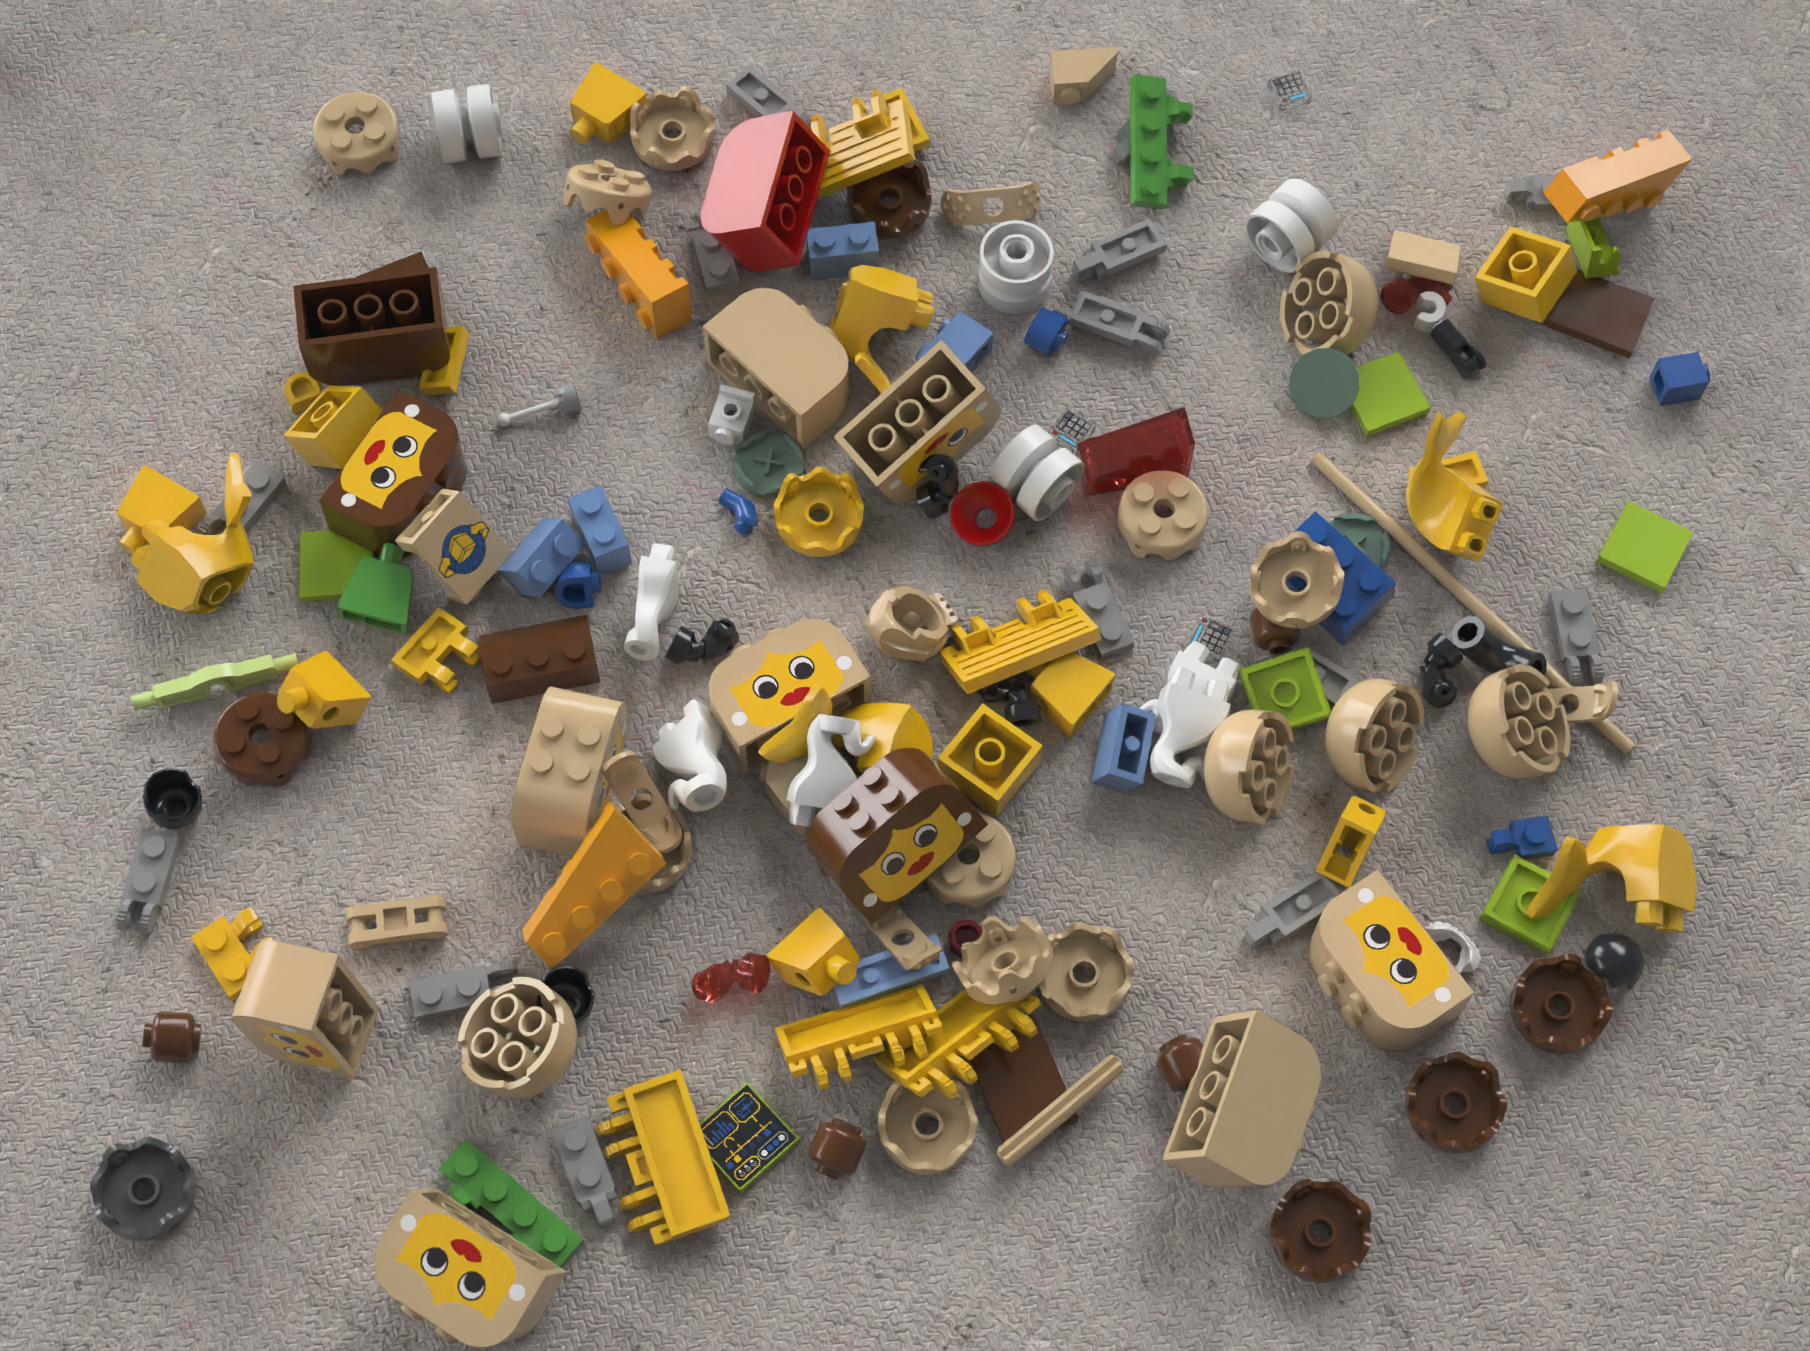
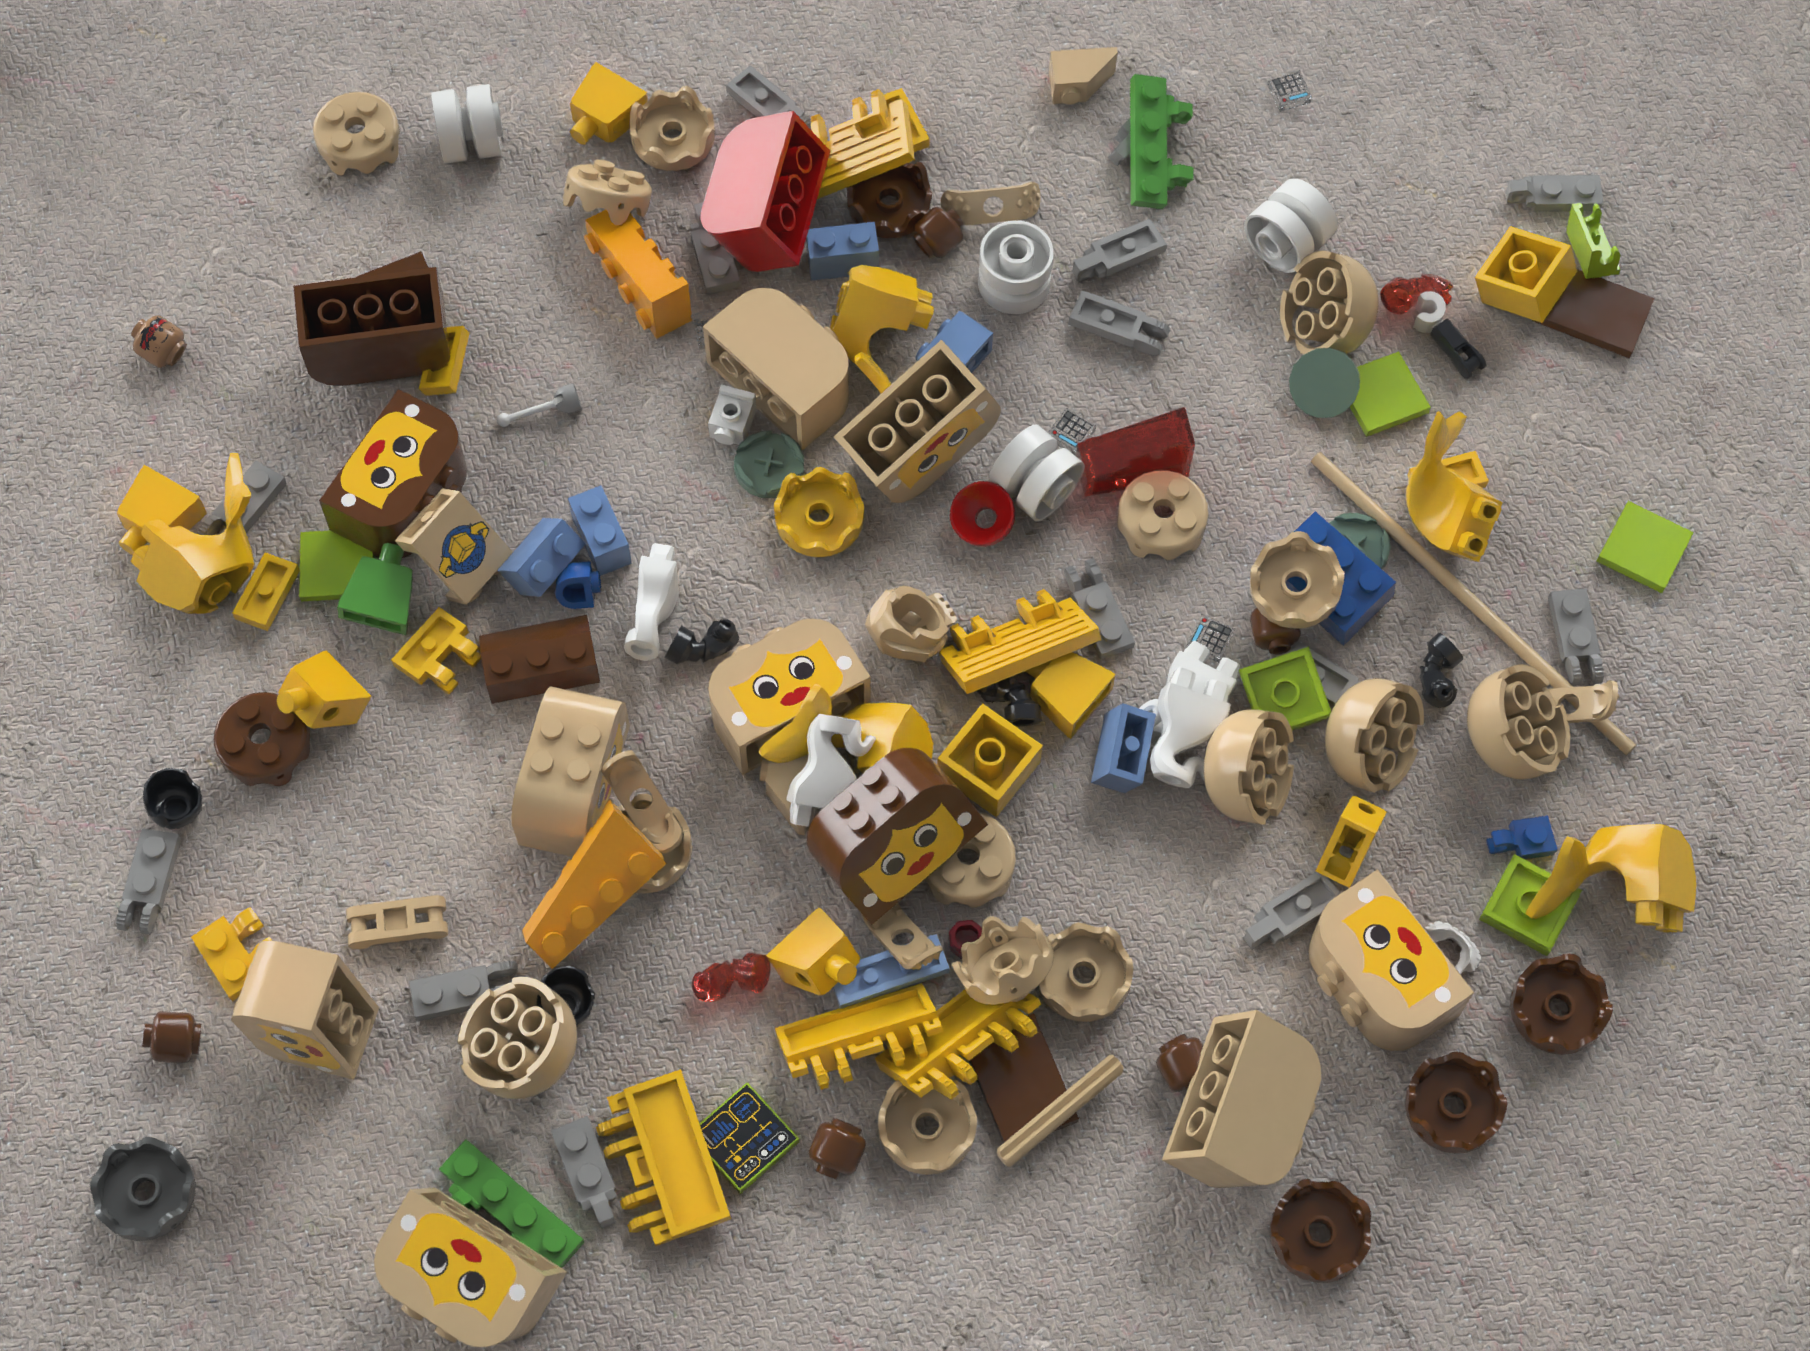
yellowish green piece [131,652,299,711] -> none
yellow brick [283,385,383,469] -> none
yellow tile [284,372,323,414] -> none
white hips [652,700,727,812] -> none
blue arm [719,488,759,536] -> none
black arm [916,454,959,519] -> none
blue plate [1024,307,1069,356] -> none
tan tile [1385,230,1461,285] -> none
black cylinder [1451,616,1547,676] -> none
light orange wedge [1543,129,1692,223] -> none
black hair [1585,933,1645,990] -> none
blue brick [1650,352,1710,406] -> none
none -> medium nougat head [131,315,187,368]
none -> yellow plate [232,552,300,631]
none -> reddish brown head [912,207,964,258]

